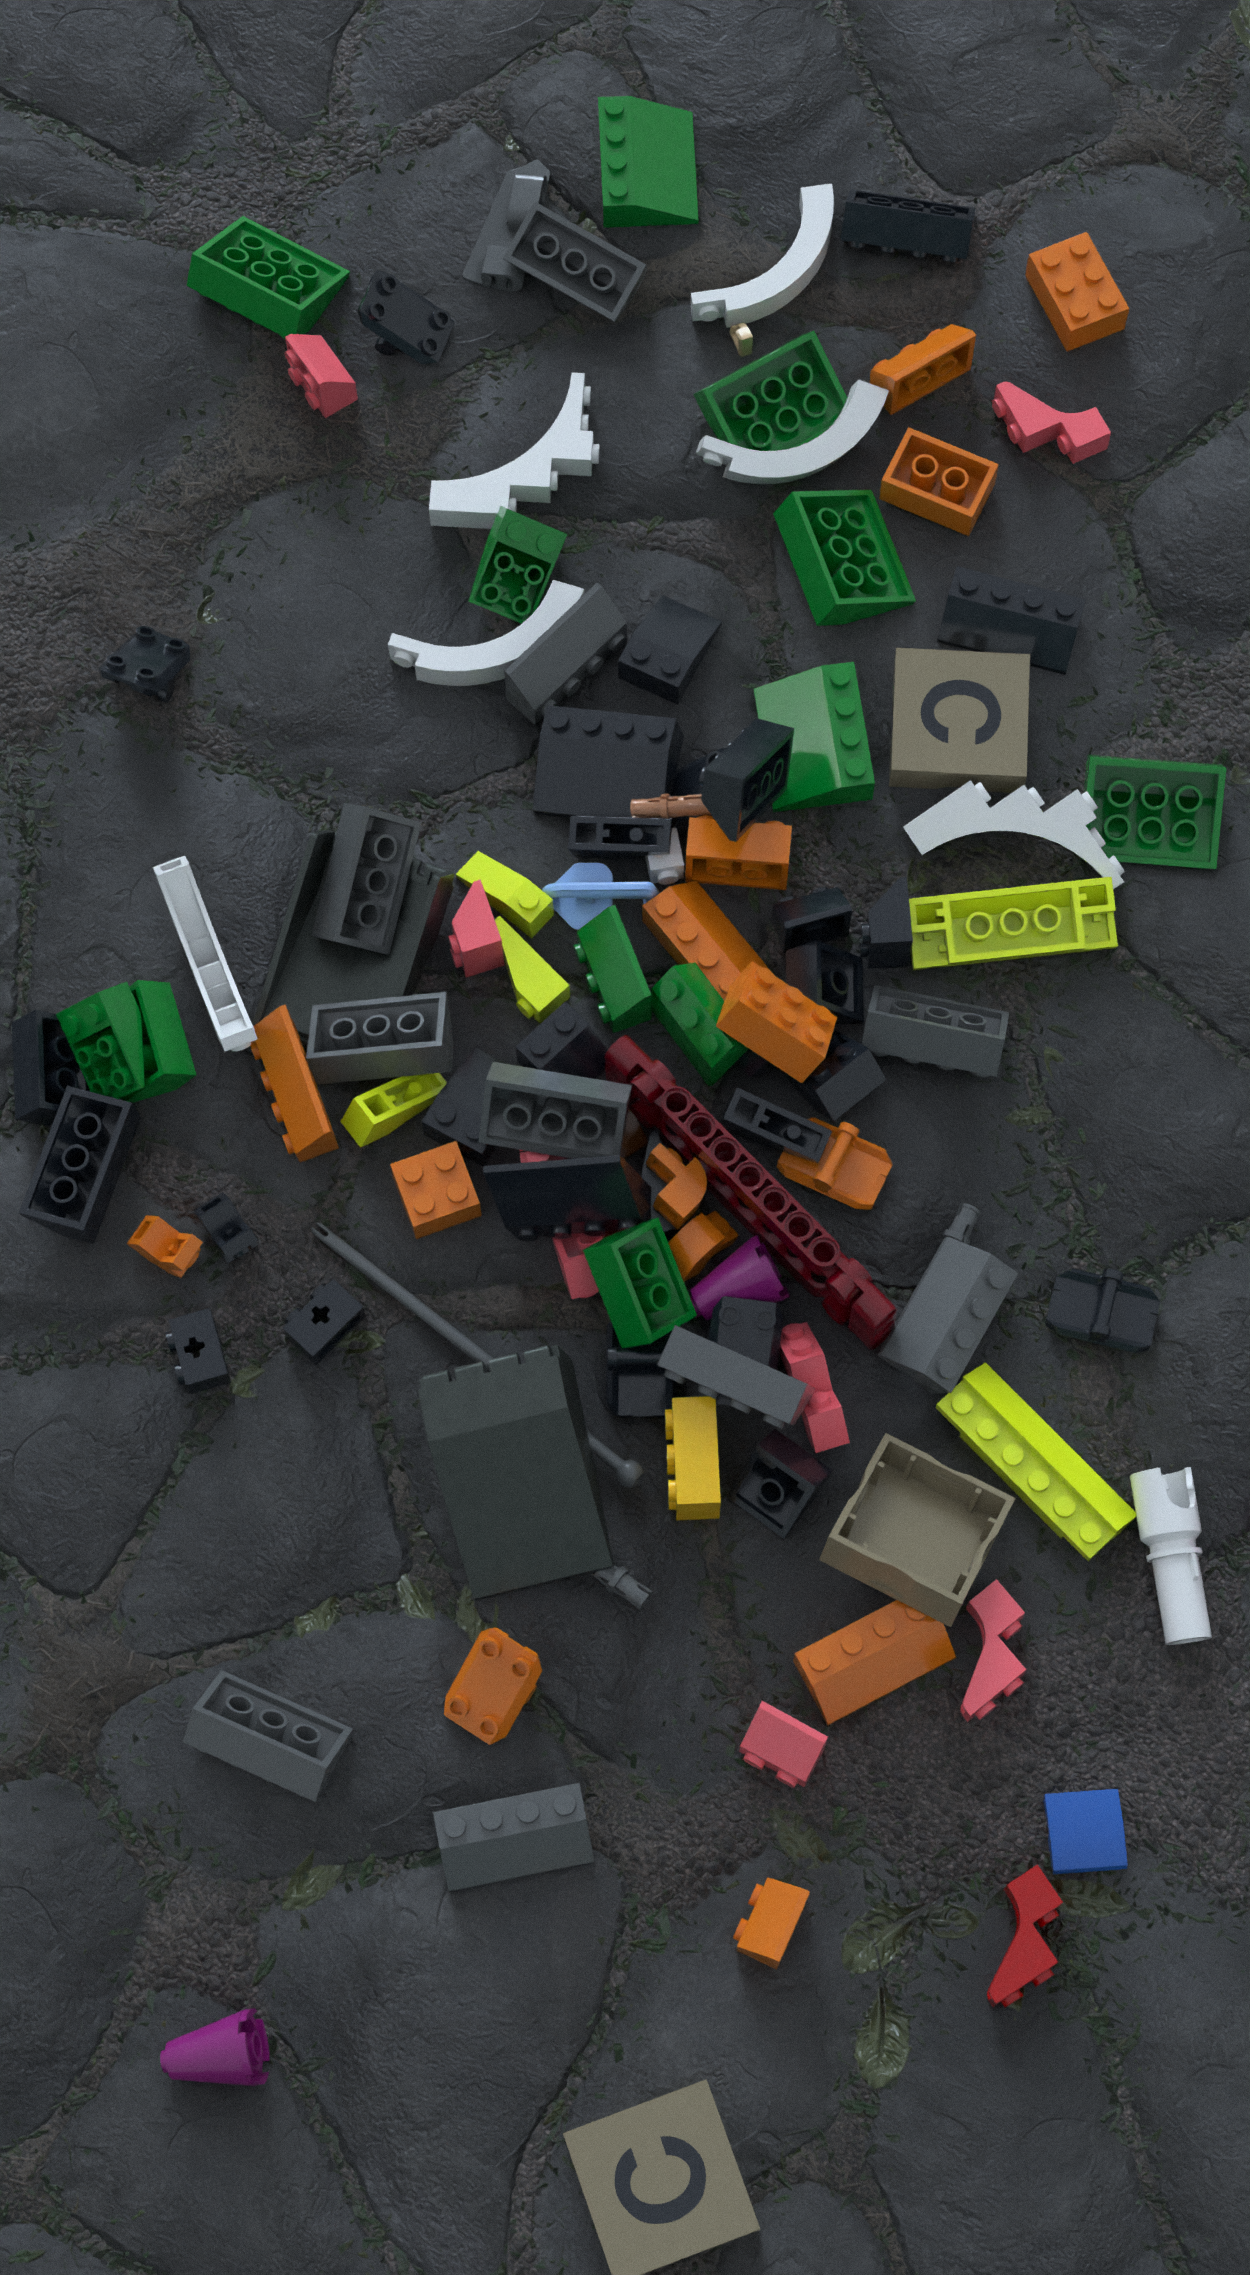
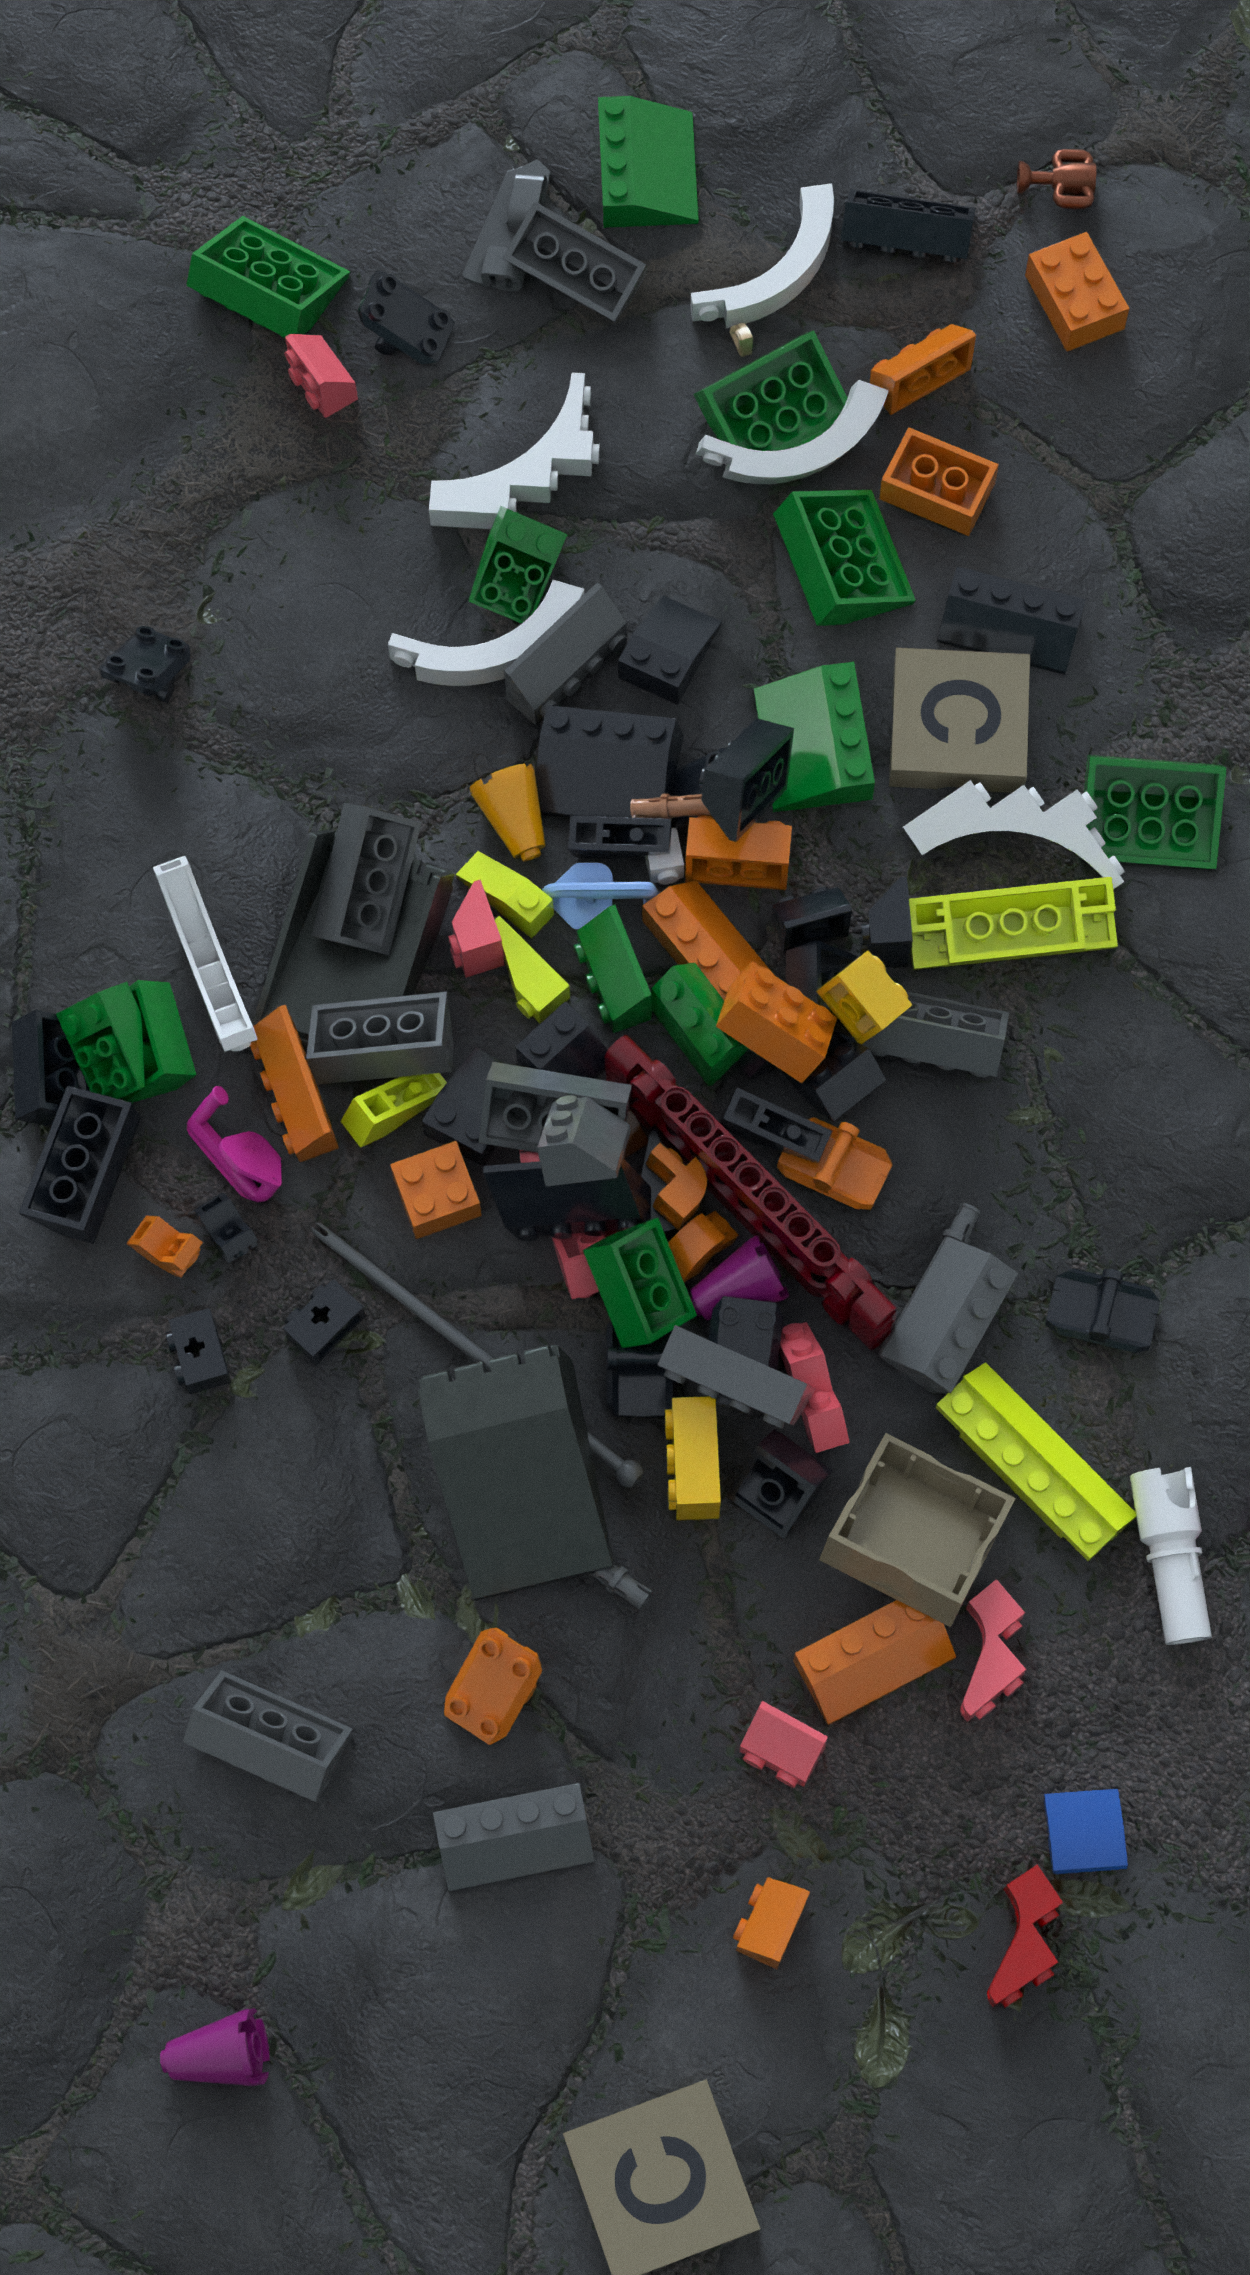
coral arch [992,382,1111,464] -> none
none -> dark pink piece [187,1086,282,1202]
none -> light orange cone [469,763,545,862]
none -> dark grey slope [537,1095,631,1187]
none -> yellow slope [816,951,912,1044]
none -> copper piece [1017,149,1096,209]

